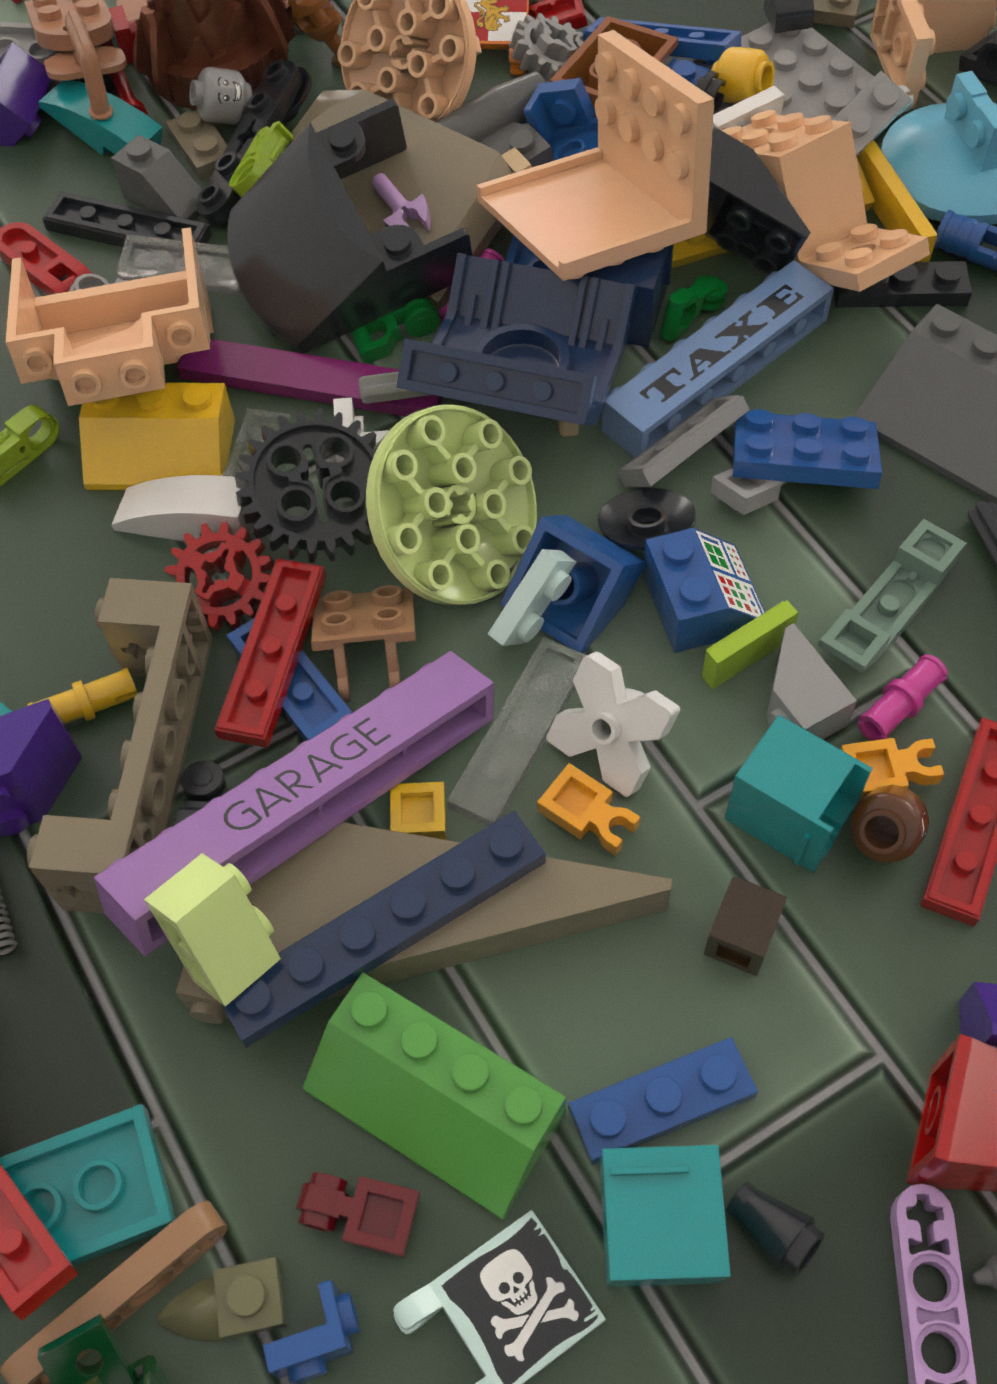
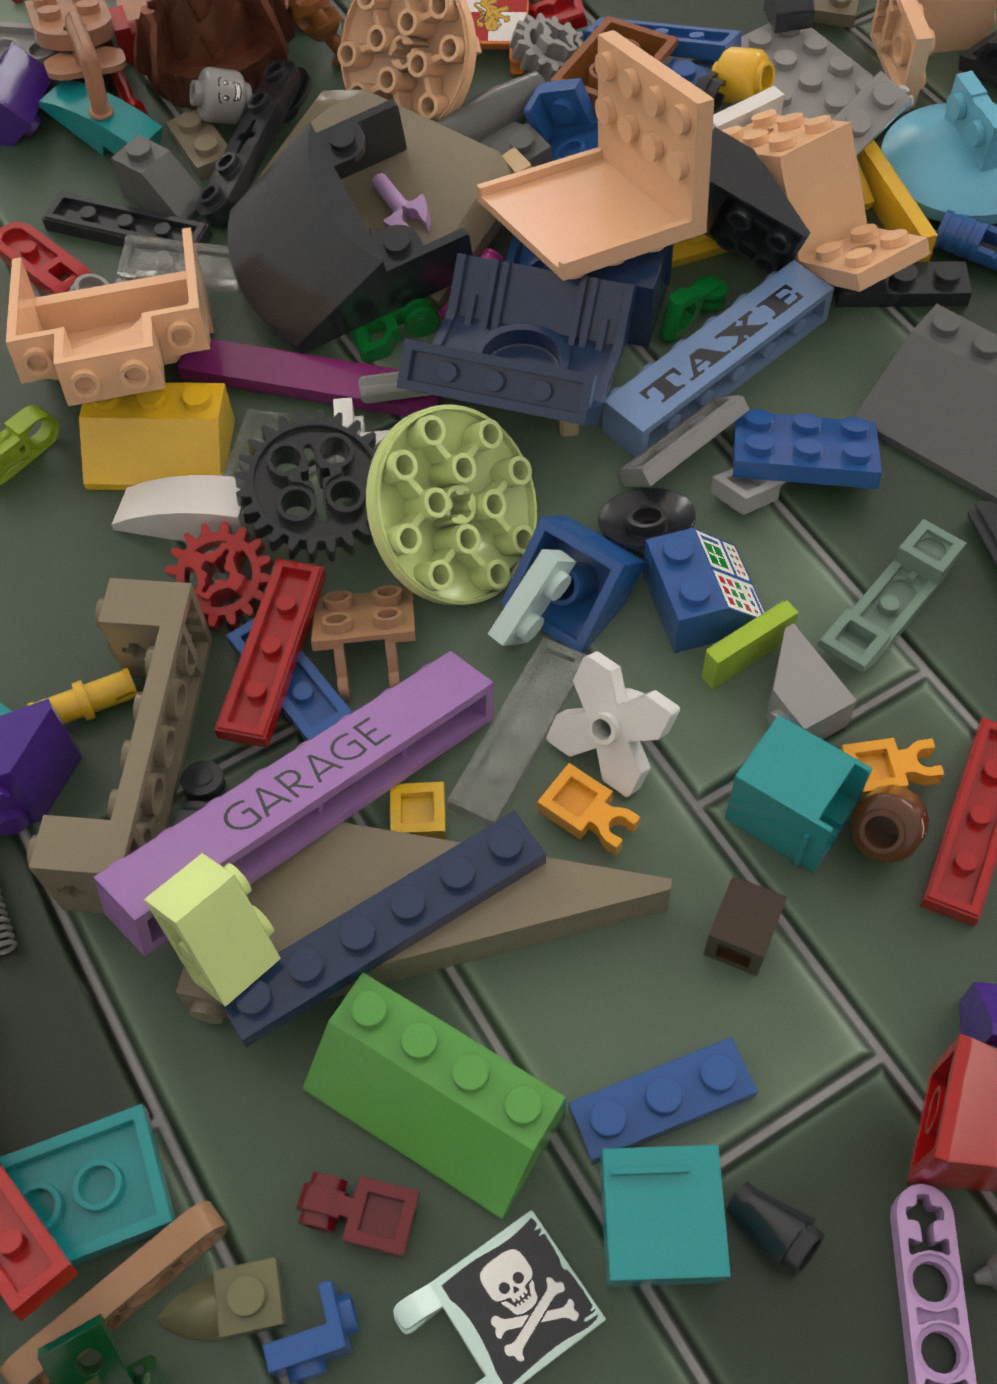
lime piece [229,121,294,198] -> none
dark pink pin [857,654,948,741] -> none

